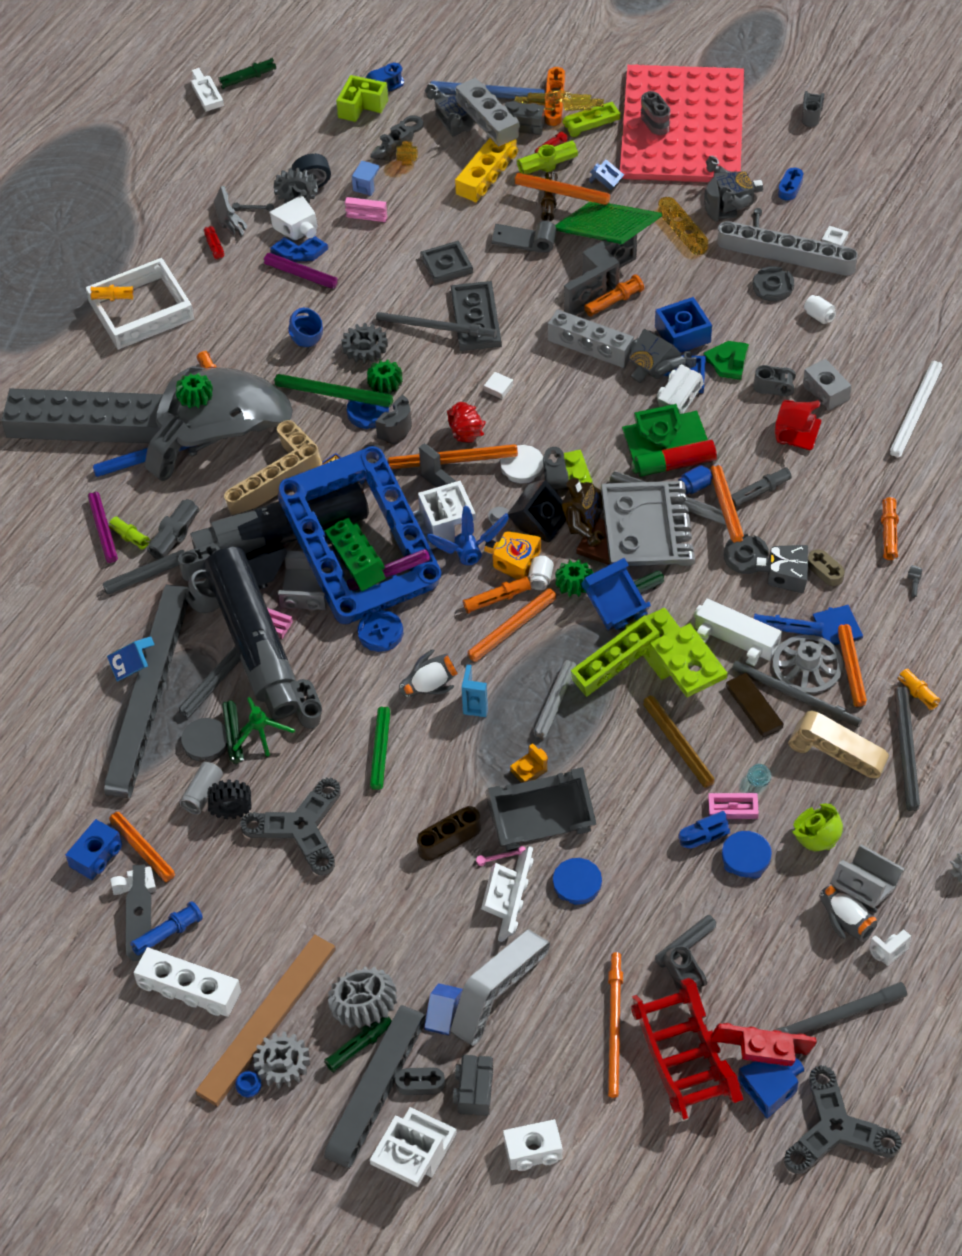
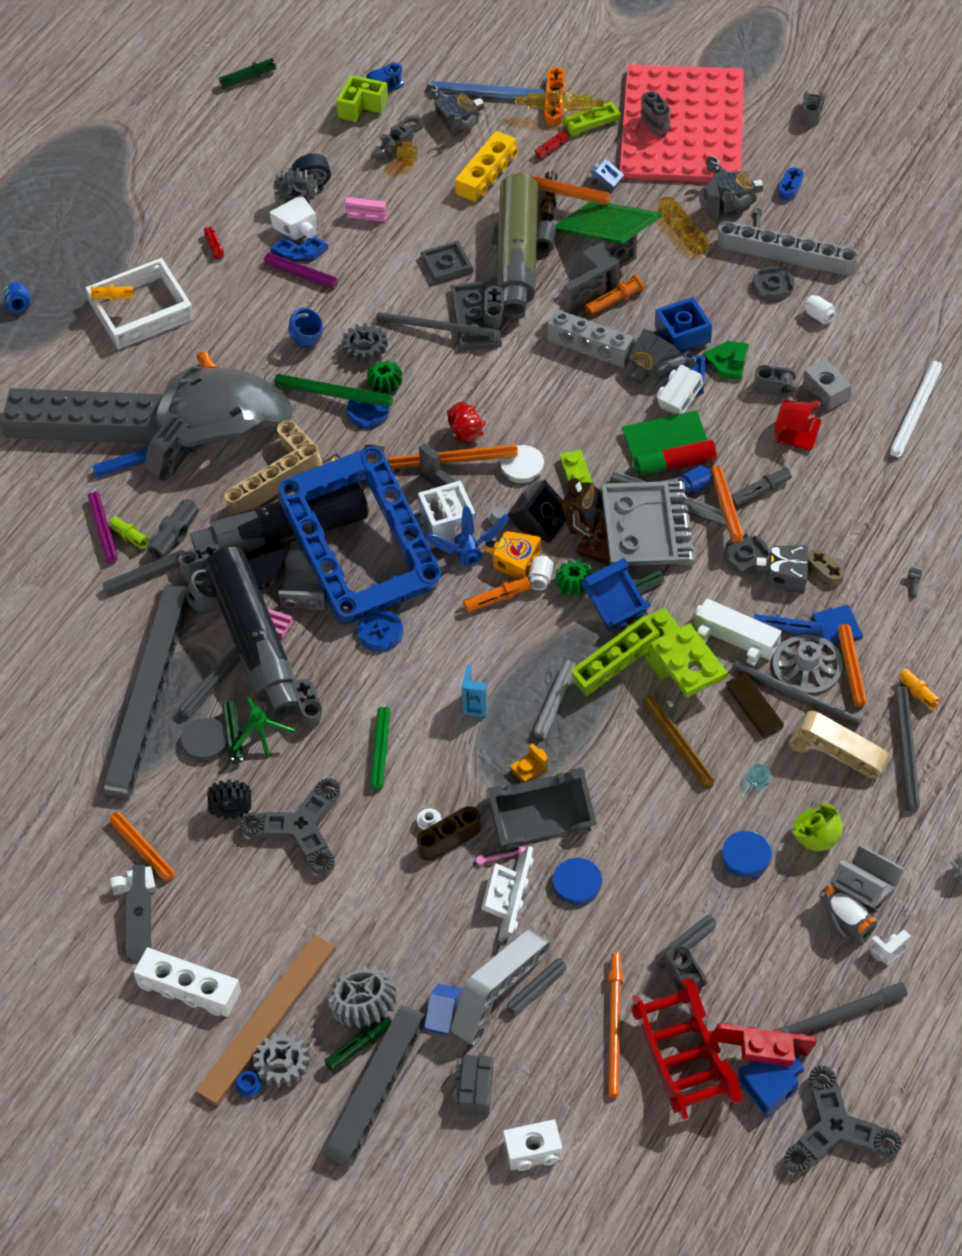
blue brick [65,819,122,880] -> none
panel [107,637,155,682] -> none
blue pin [130,901,203,956] -> none
green gear [175,373,213,409] -> none
light grey pin [179,762,223,814] -> none
white hinge [191,68,224,111] -> none
dark grey arm [213,186,247,237] -> none
dark grey hinge [232,202,274,211] -> none
green brick [325,518,386,592] -> none
magenta axle [347,549,430,591] -> none
medium blue panel [352,161,379,196] -> none
white bracket [370,1107,457,1187] -> none
dark grey cylinder [375,394,412,444] -> none
dark grey beam [395,1067,445,1095] -> none
animal [399,649,458,697] -> none
light grey brick [456,77,520,146] -> none
orange axle [467,588,556,662] -> none
white tile [484,372,513,399] -> none
dark grey brick [505,101,545,135] -> none
lime piece [517,140,578,174] -> none
dark grey piece [543,446,569,490] -> none
green plate [634,404,682,450] -> none
blue arm [678,811,731,848] -> none
bright pink tile [708,793,759,819] -> none
white tile [822,226,849,246] -> none
orange pin [881,497,899,560] -> none
none -> blue head [3,282,31,313]
none -> white plate [417,809,441,830]
none -> piece [483,173,539,329]
none -> dark grey axle [506,958,567,1015]

